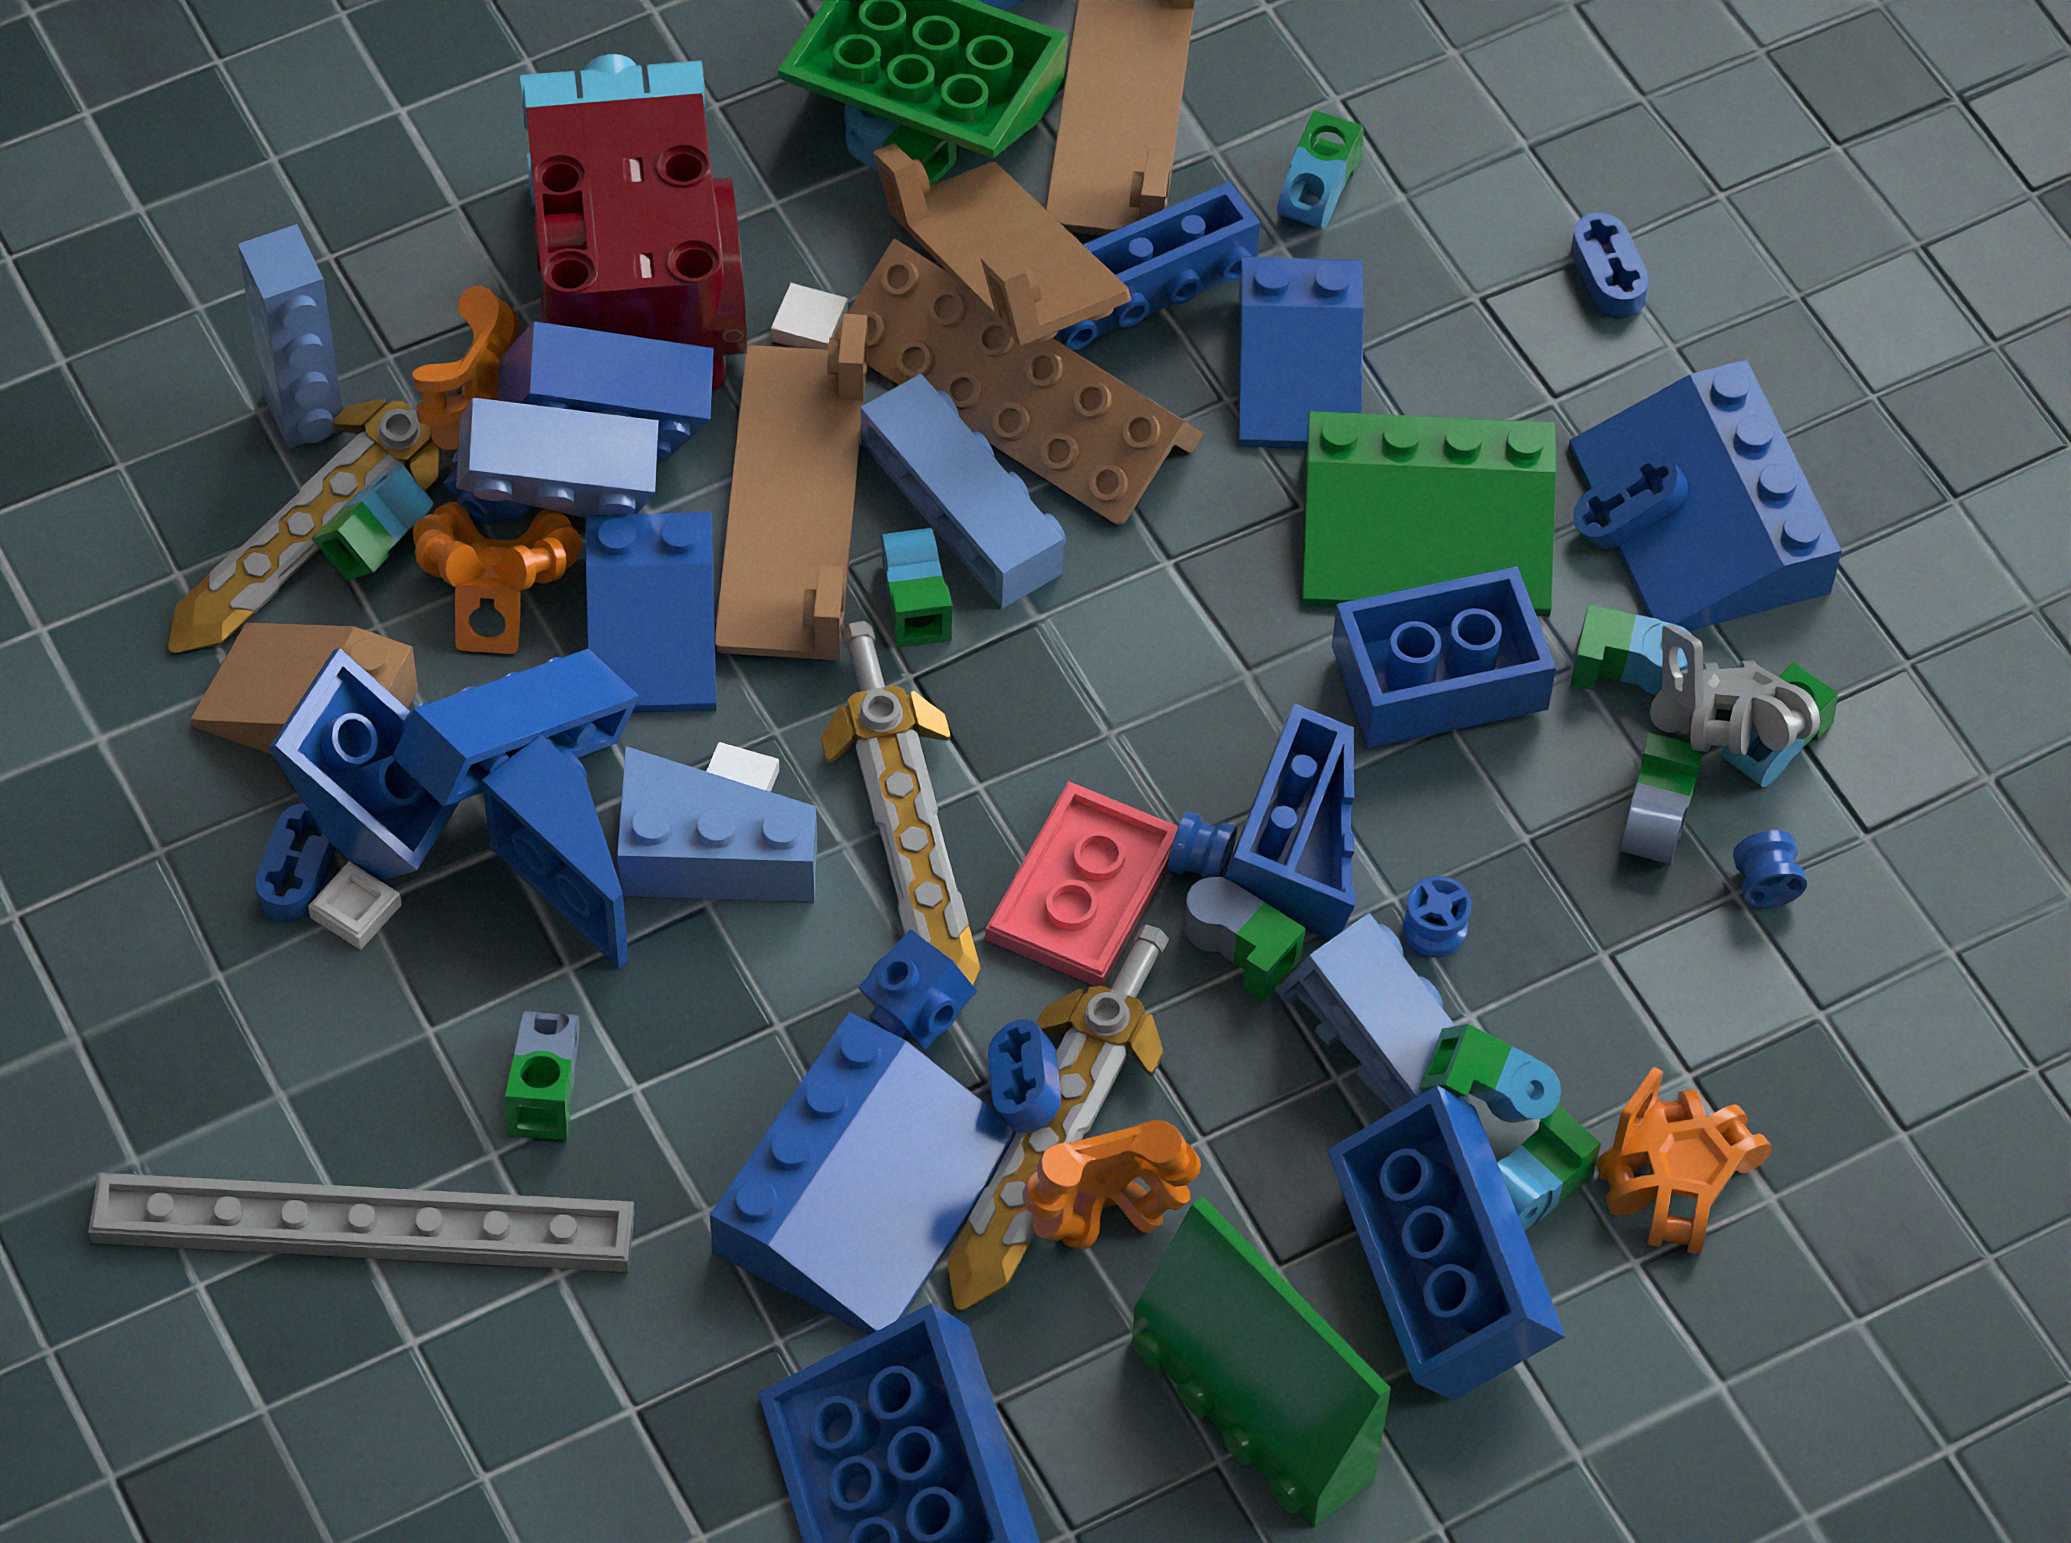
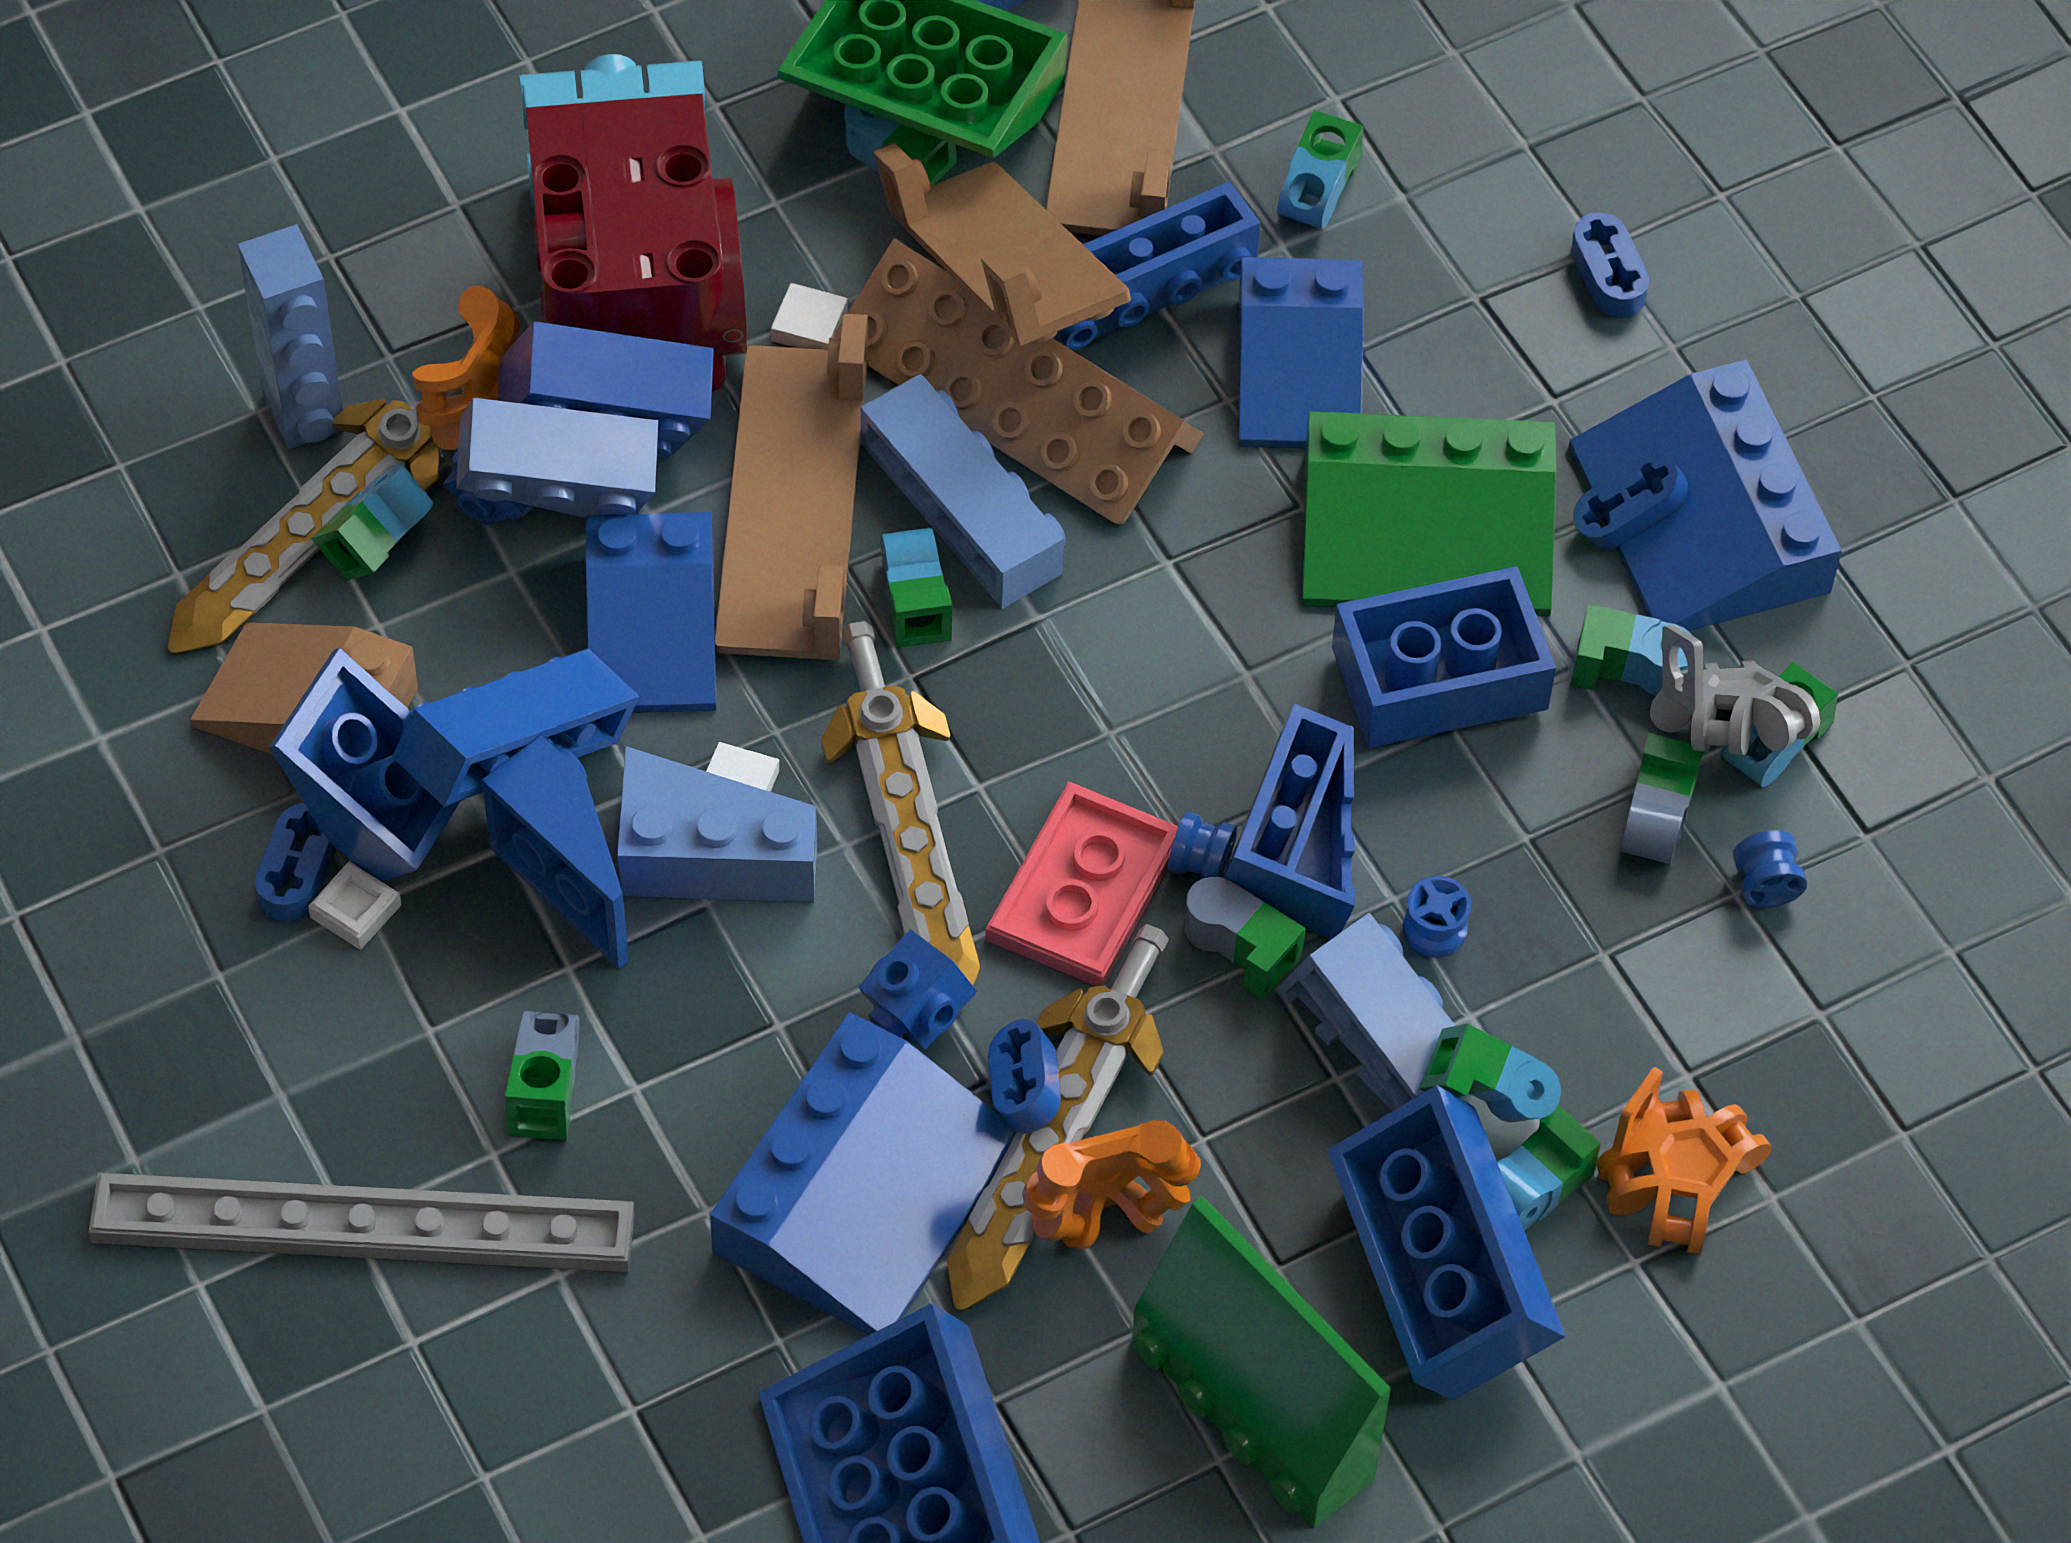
orange piece [413,502,582,654] -> none

